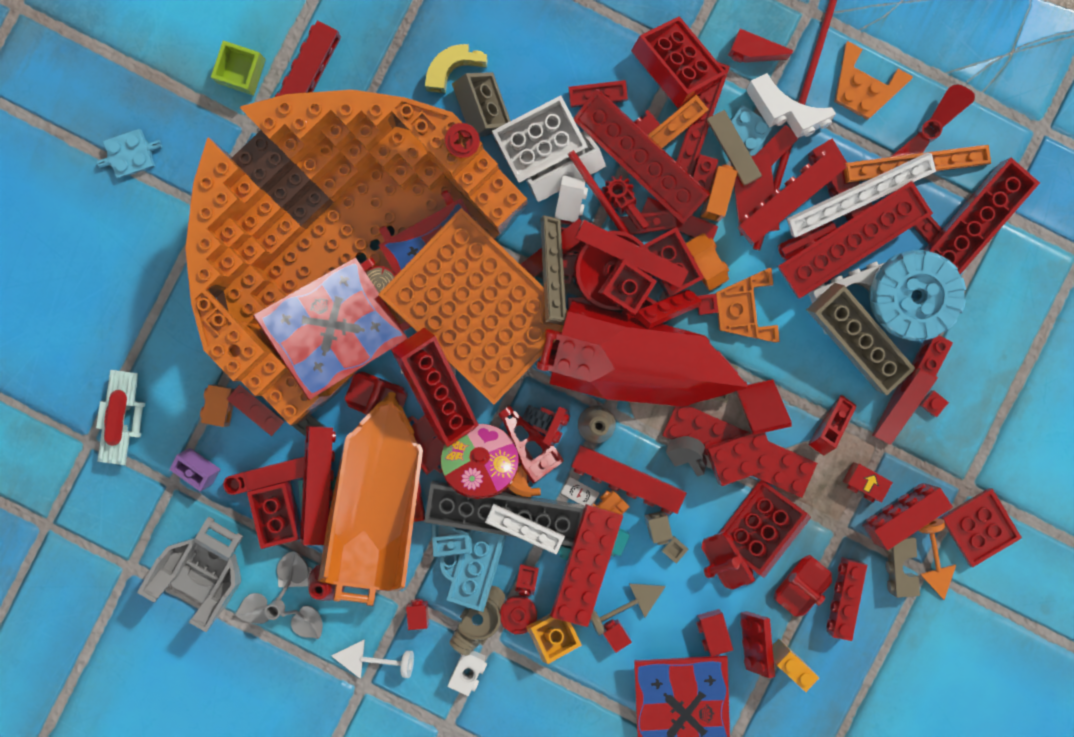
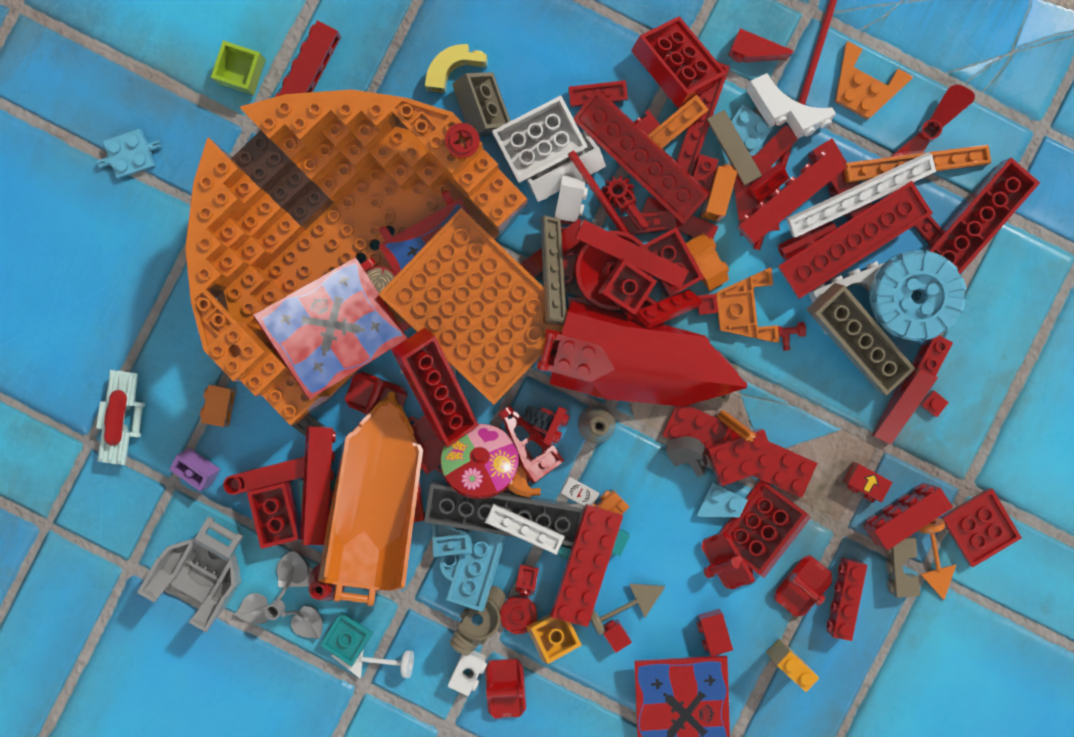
red plate [226,384,284,436] -> none
red brick [406,599,429,630] -> none
red brick [571,444,687,515] -> none
dark tan brick [644,511,673,545] -> none
dark tan plate [661,536,689,564] -> none
red tile [736,379,792,435] -> none
red plate [740,611,775,678] -> none
red slope [808,395,857,456] -> none
none -> teal plate [320,611,374,667]
none -> red shield [485,658,526,719]
none -> medium azure wing [697,483,748,517]
none -> orange axle [717,410,756,442]
none -> red plate [749,162,789,203]
none -> red piece [778,321,806,351]

